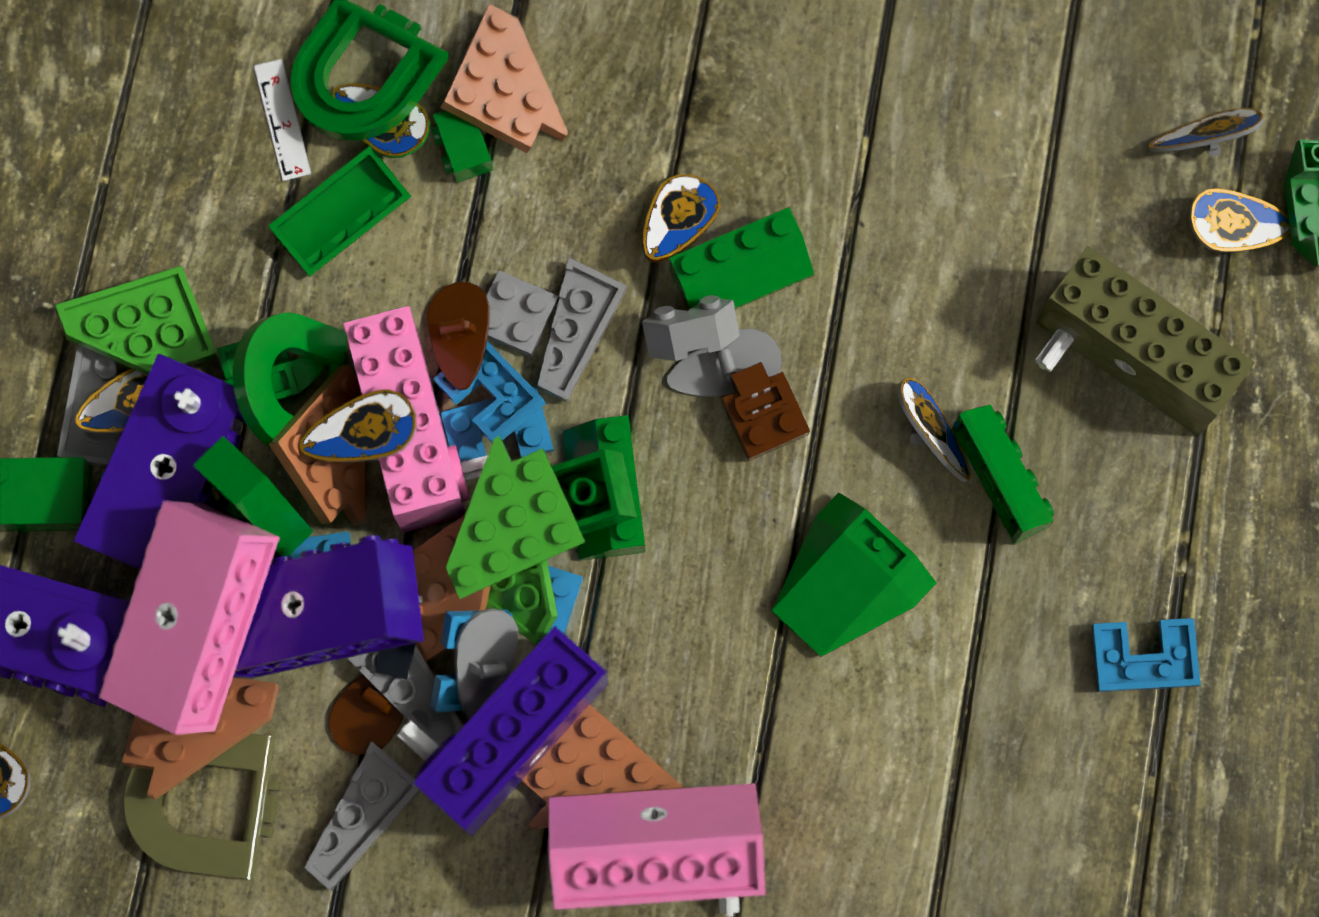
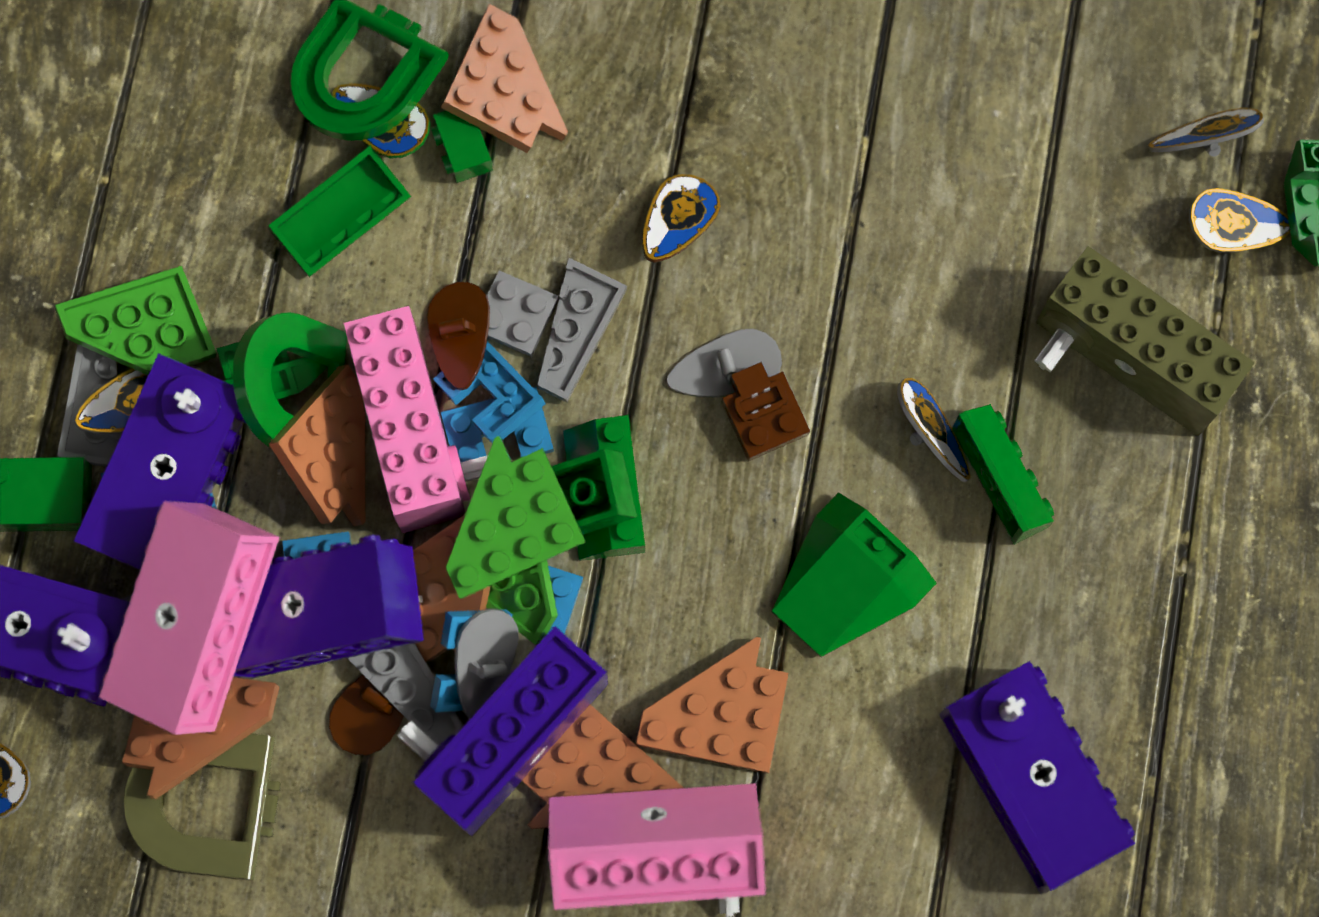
green brick [193,436,314,557] -> none
white sticker [254,59,311,181] -> none
shield [299,389,417,462] -> none
light grey wing [304,741,420,891] -> none
black piece [376,643,416,680] -> none
light grey brick [642,295,740,361] -> none
green slope [669,207,814,310] -> none
dark azure plate [1091,618,1201,692] -> none
none -> nougat wing [635,637,789,774]
none -> dark purple piece [939,661,1135,895]

